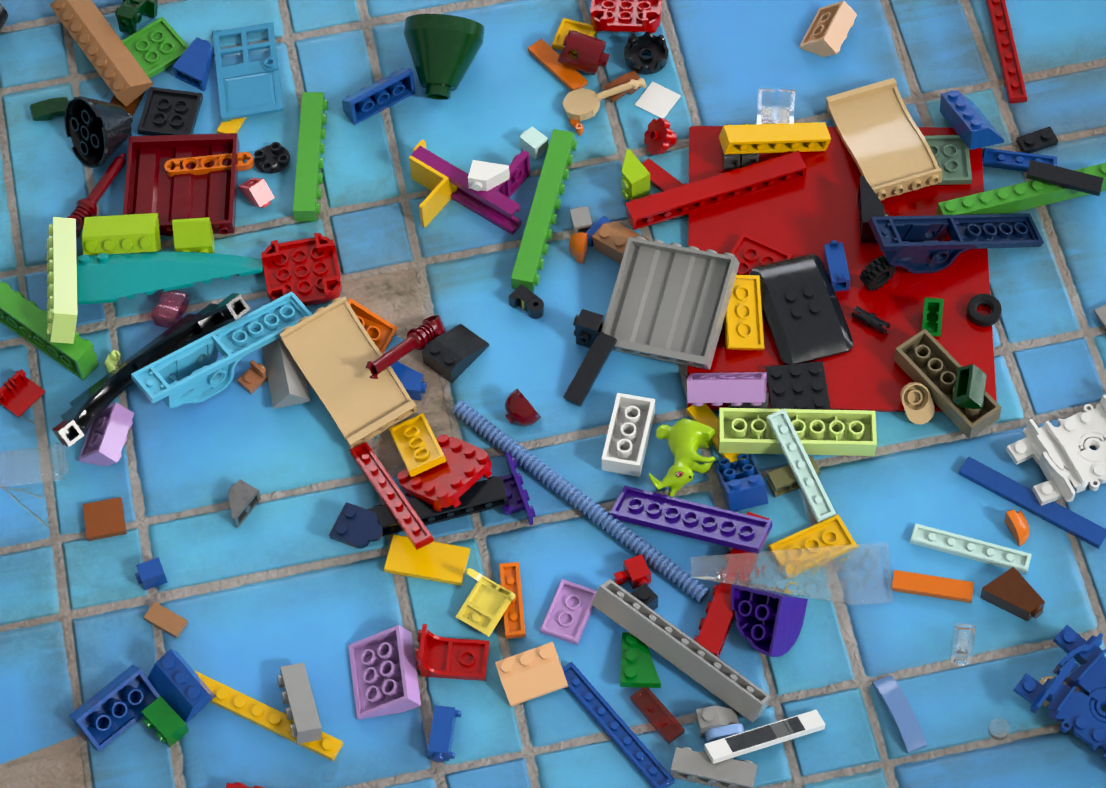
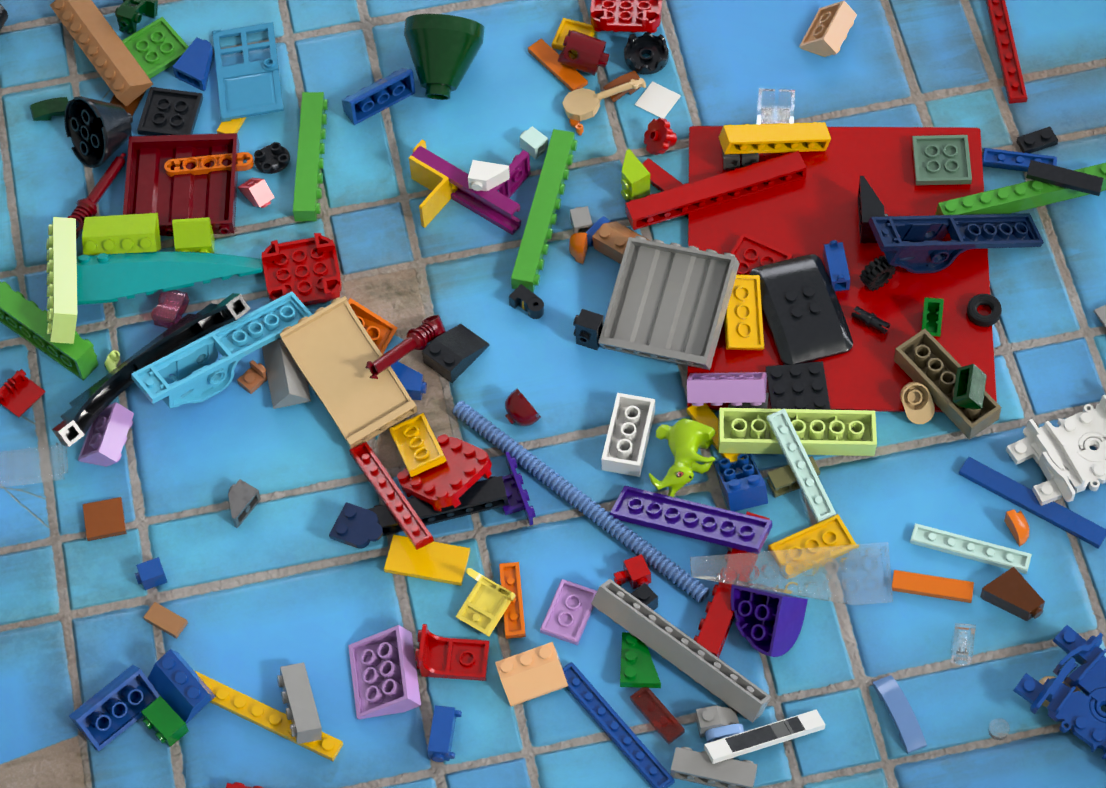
black tile [563,331,617,407] -> none
tan panel [826,78,942,201] -> none
blue slope [940,90,1004,150] -> none

